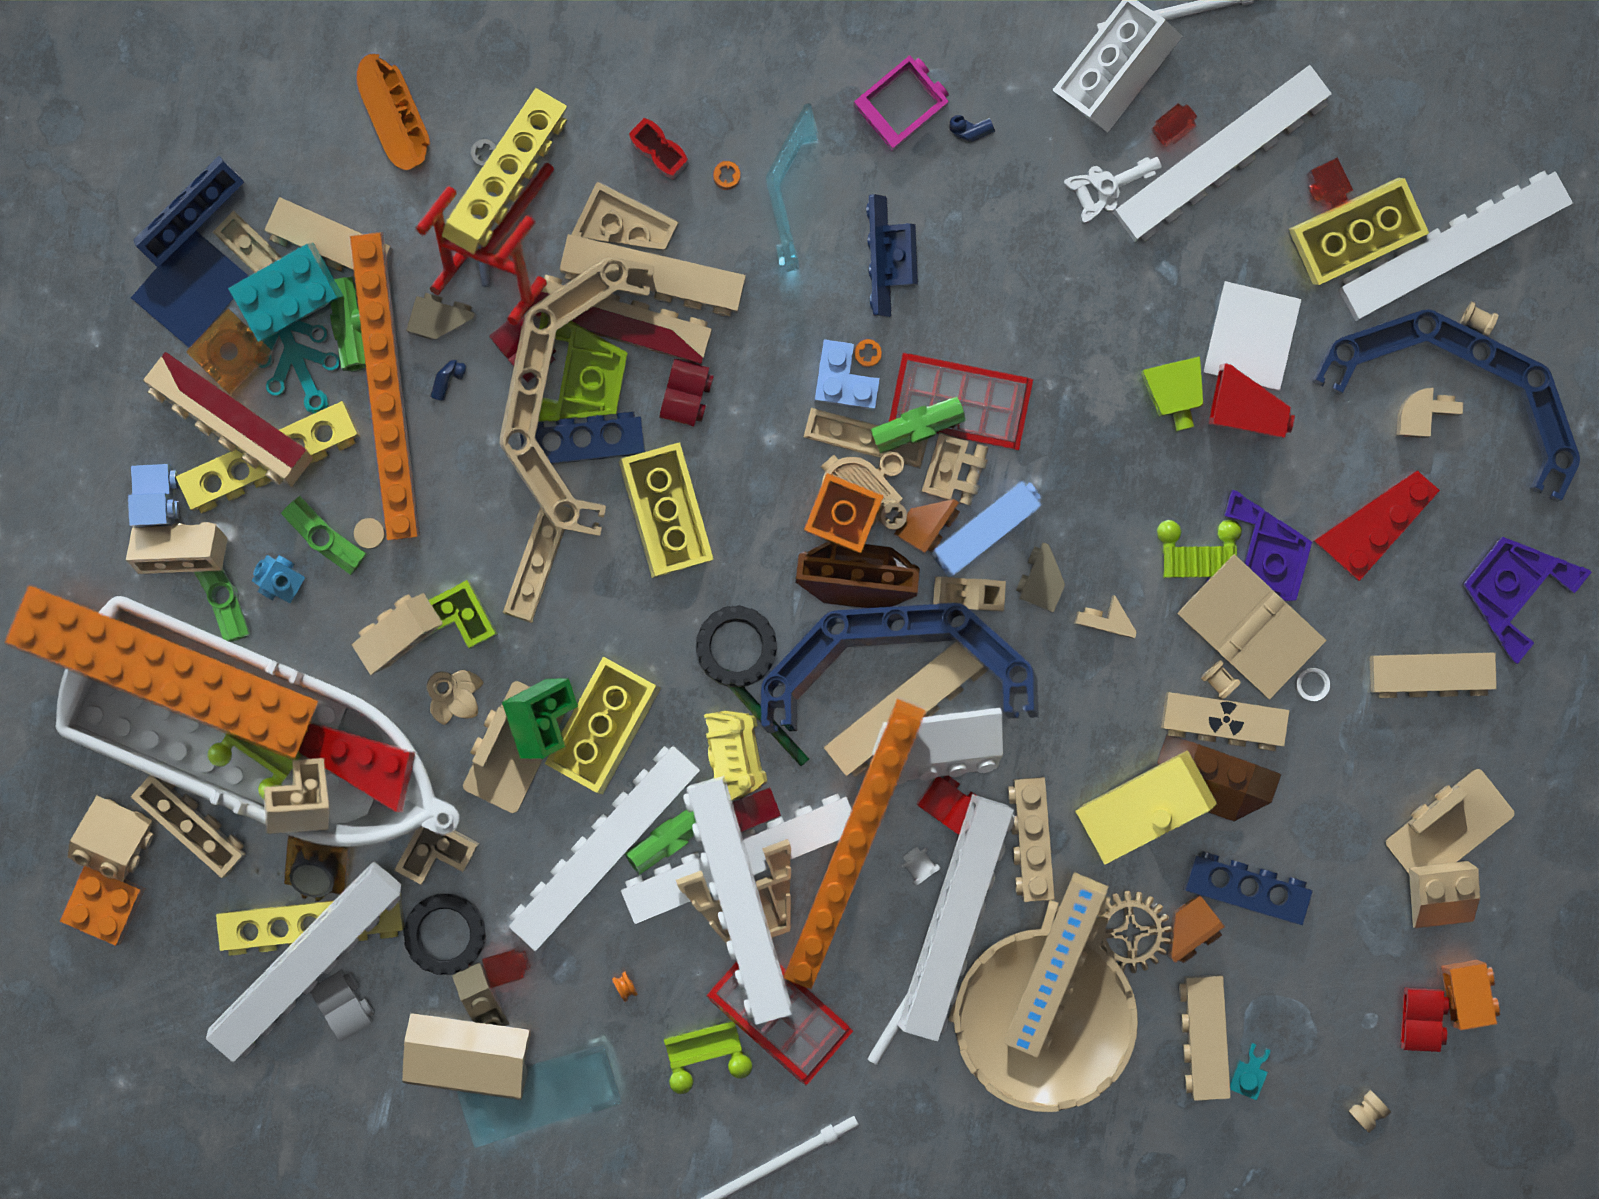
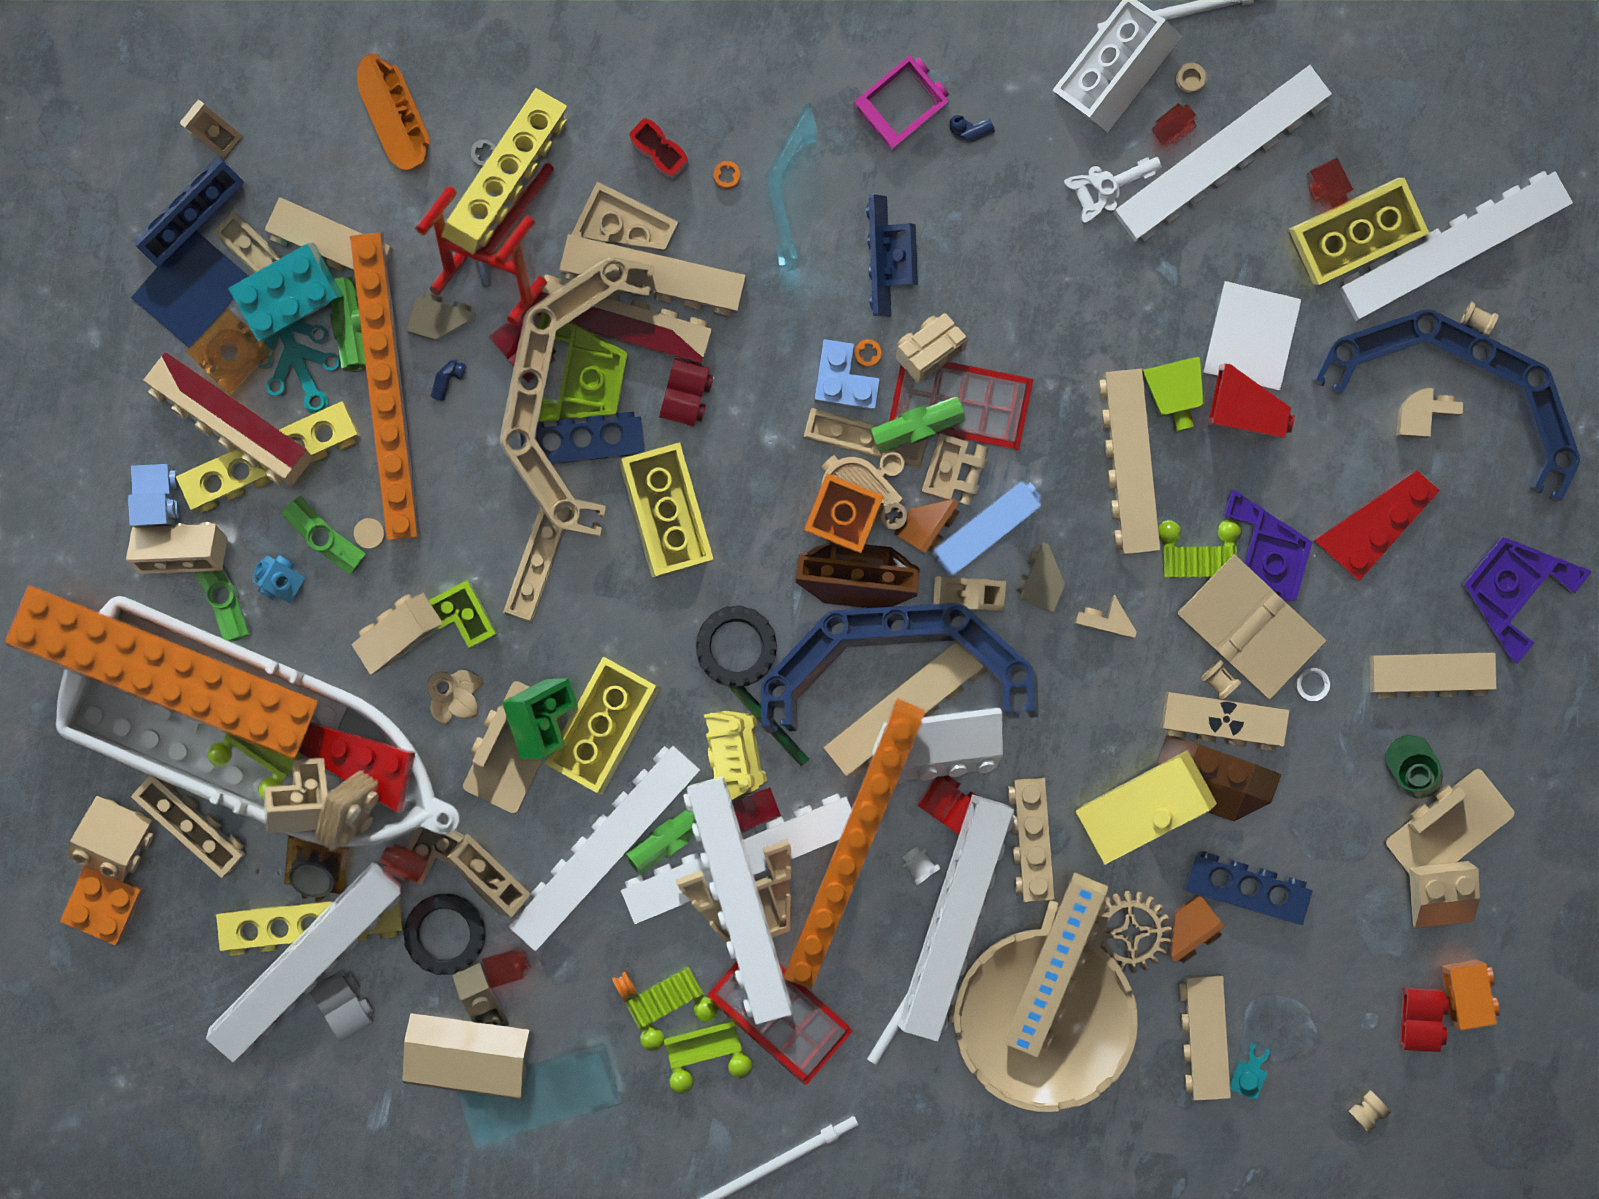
none -> tan slope [180,99,242,159]
none -> tan brick [315,771,379,851]
none -> clear red brick [379,843,428,883]
none -> tan slope [447,834,531,918]
none -> lime gear [625,967,718,1051]
none -> tan brick [896,313,968,383]
none -> tan brick [1099,369,1160,555]
none -> tan tile [1175,63,1206,94]
none -> dark green cap [1386,735,1443,799]

